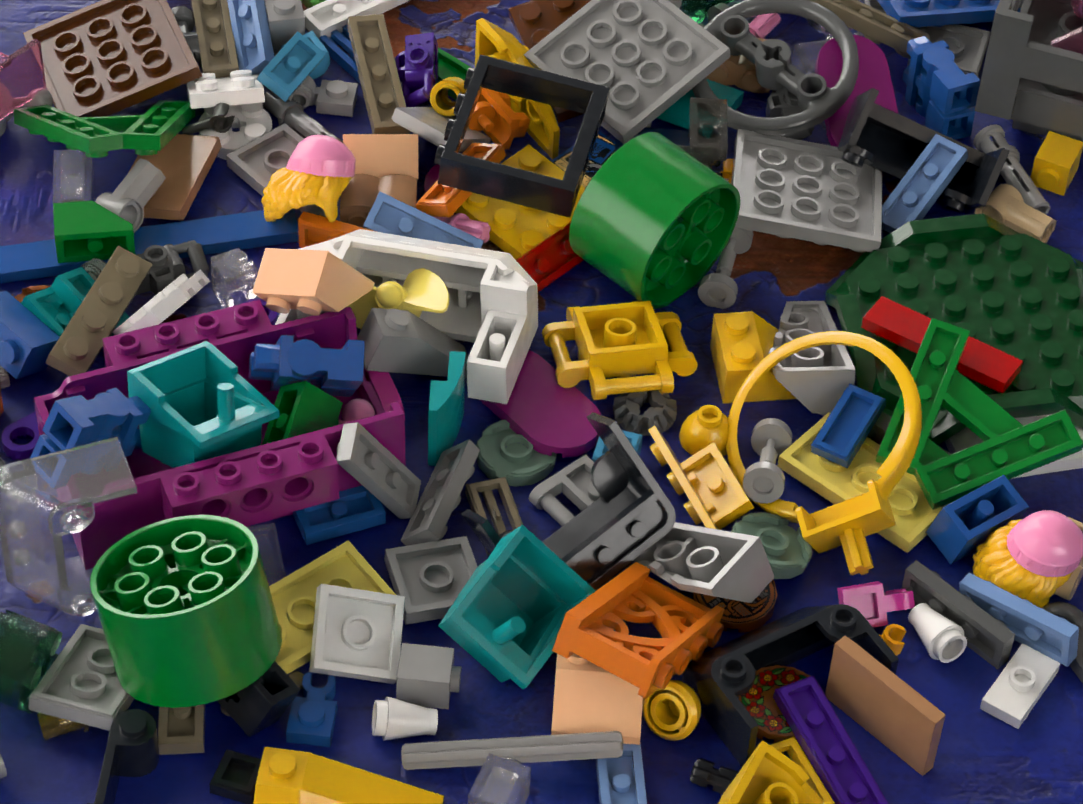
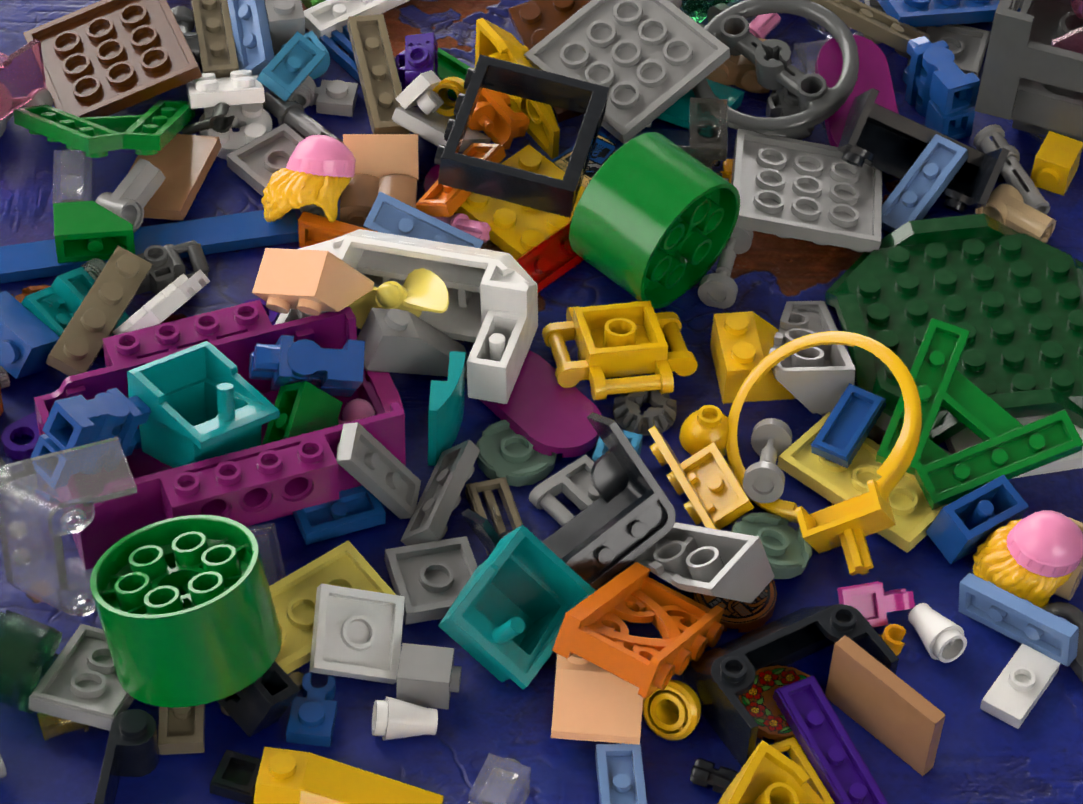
clear brick [210,248,259,308] -> none
light grey axle [401,731,623,770] -> none
red tile [861,296,1023,393] -> none
dark grey plate [902,560,1015,669] -> none
none -> white tile [395,70,444,115]

